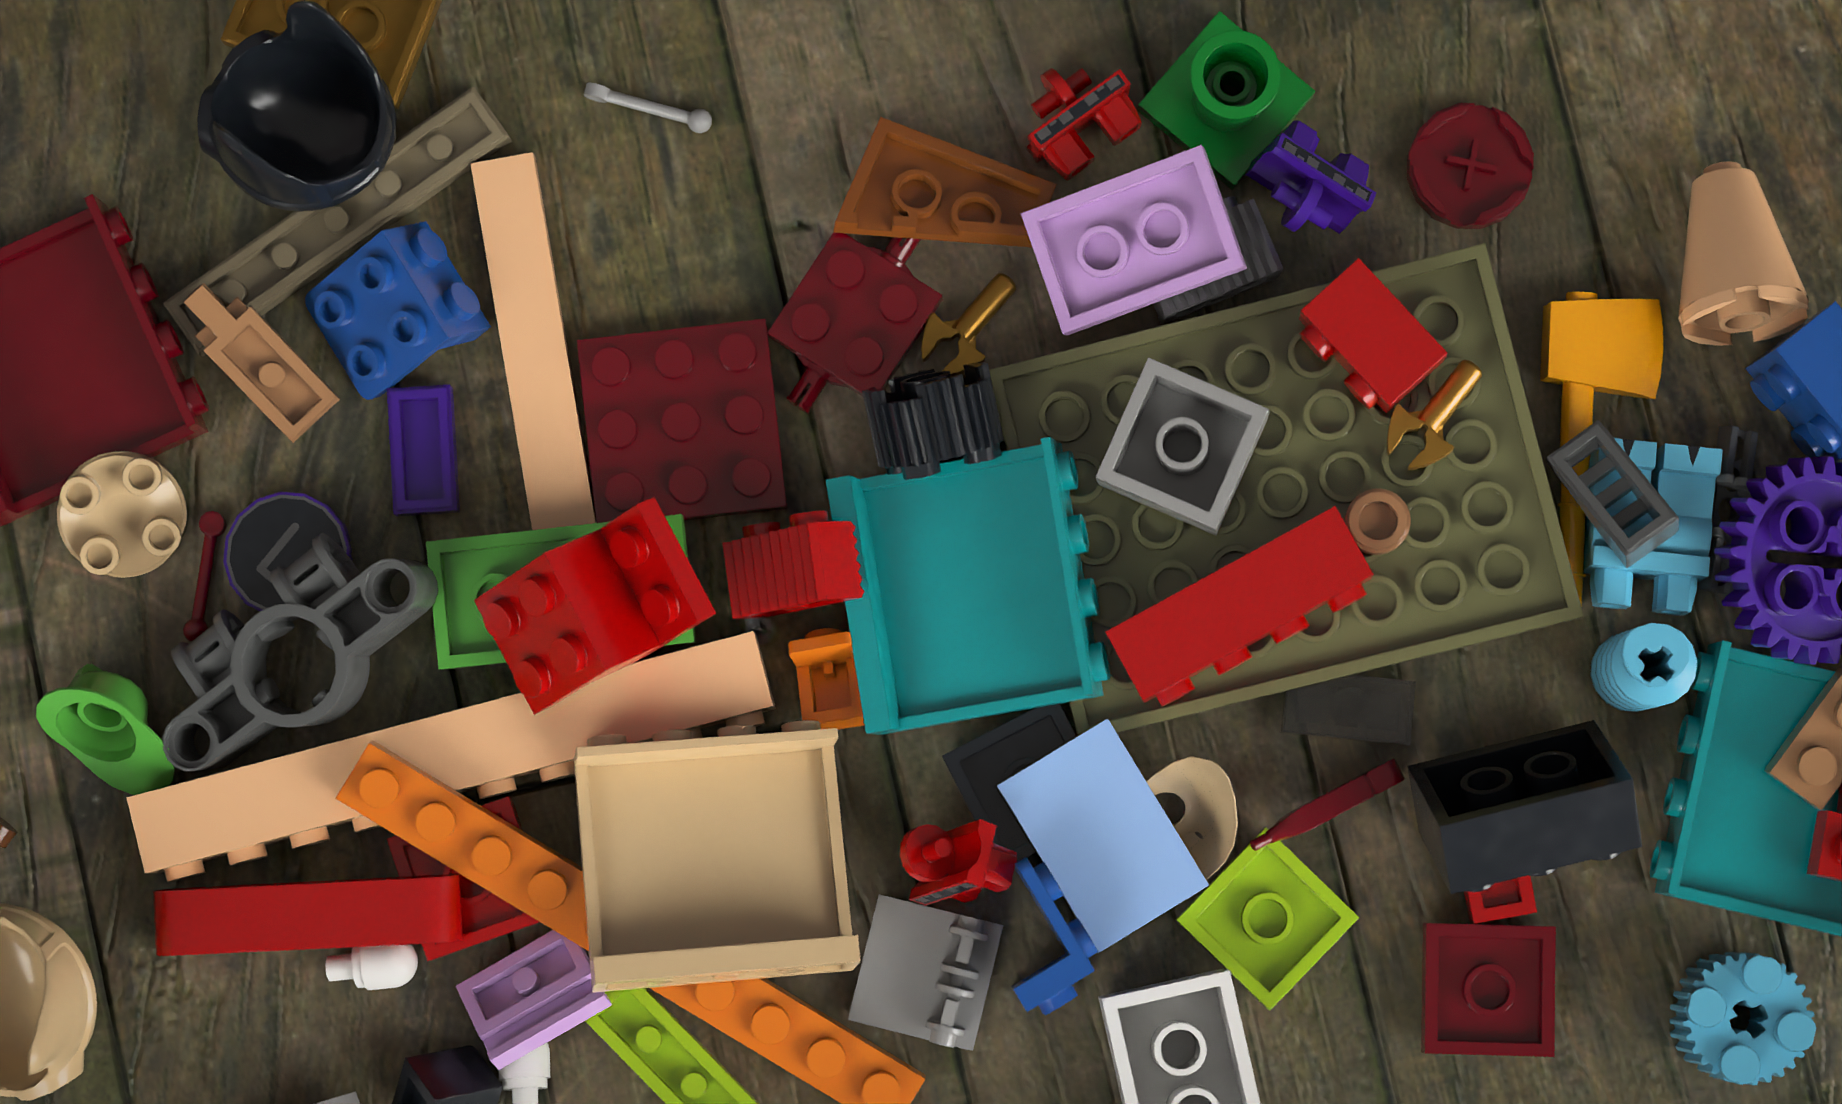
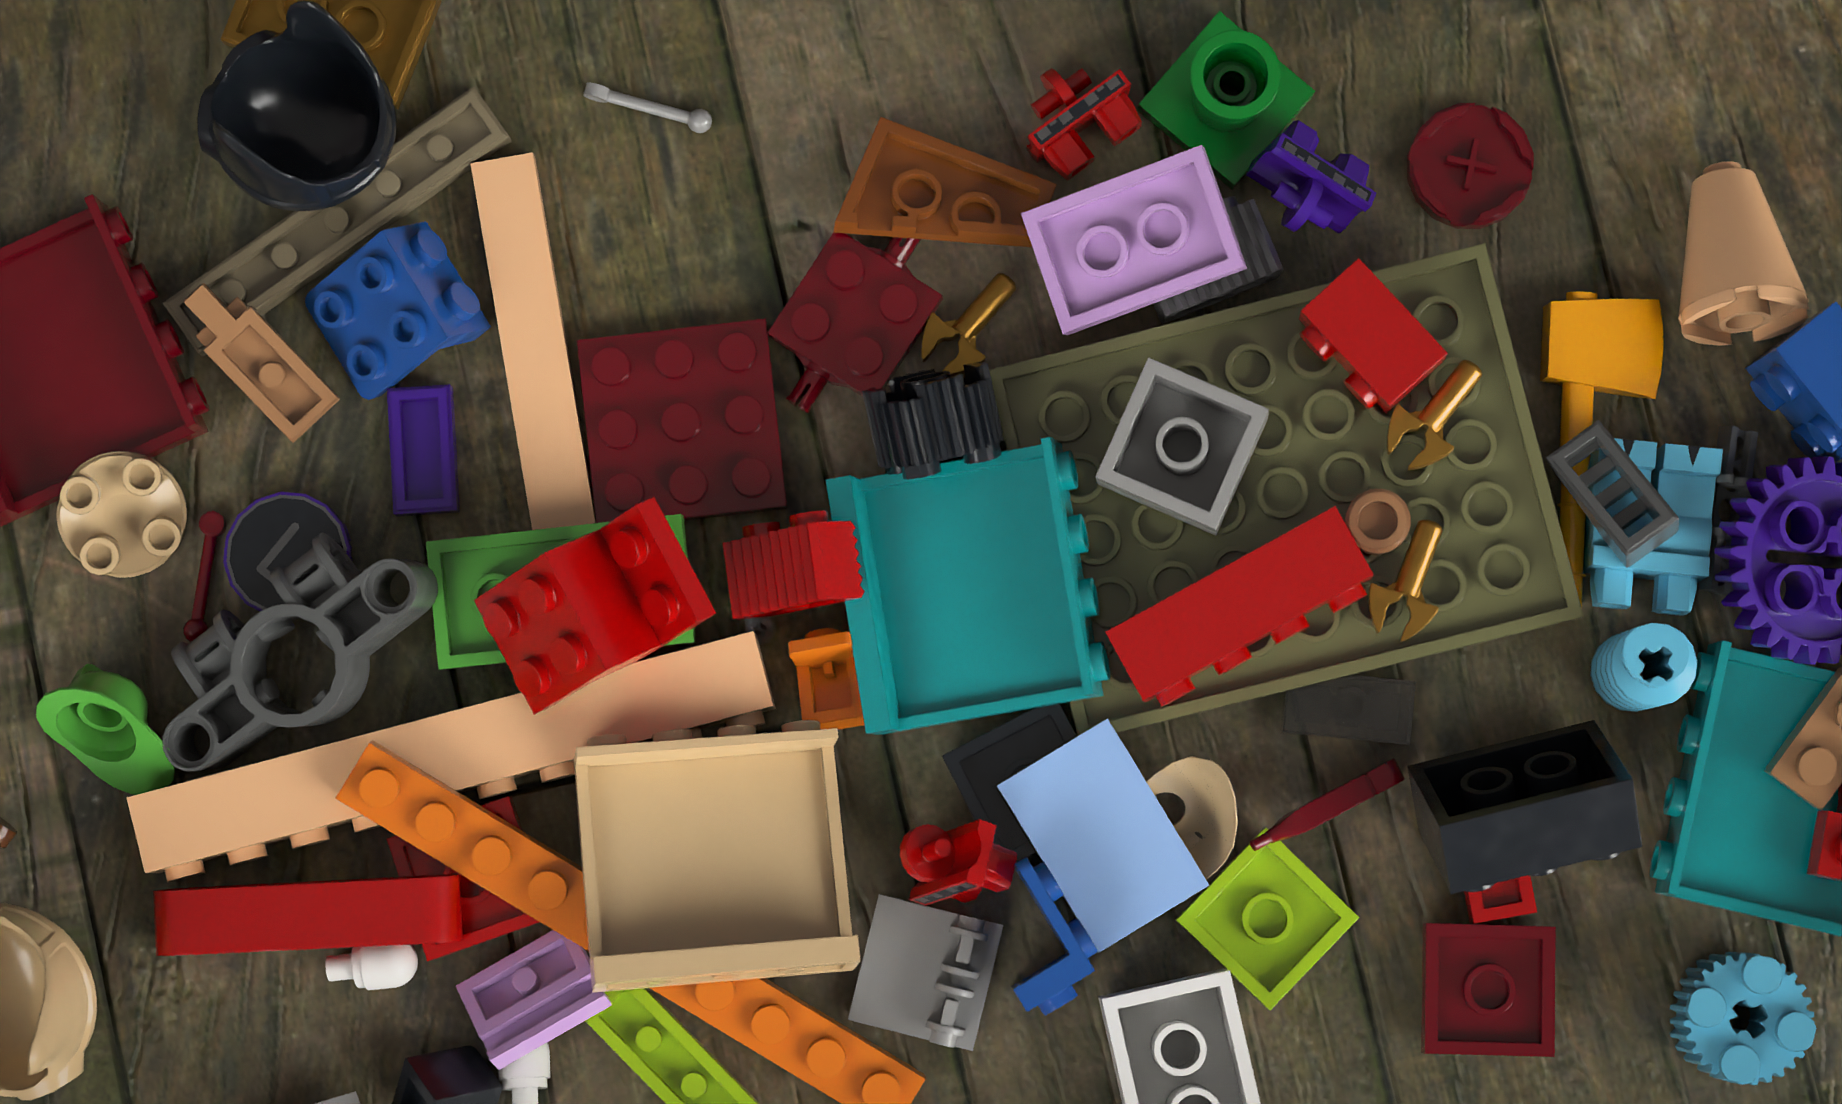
none -> pearl gold bar [1369,519,1443,642]

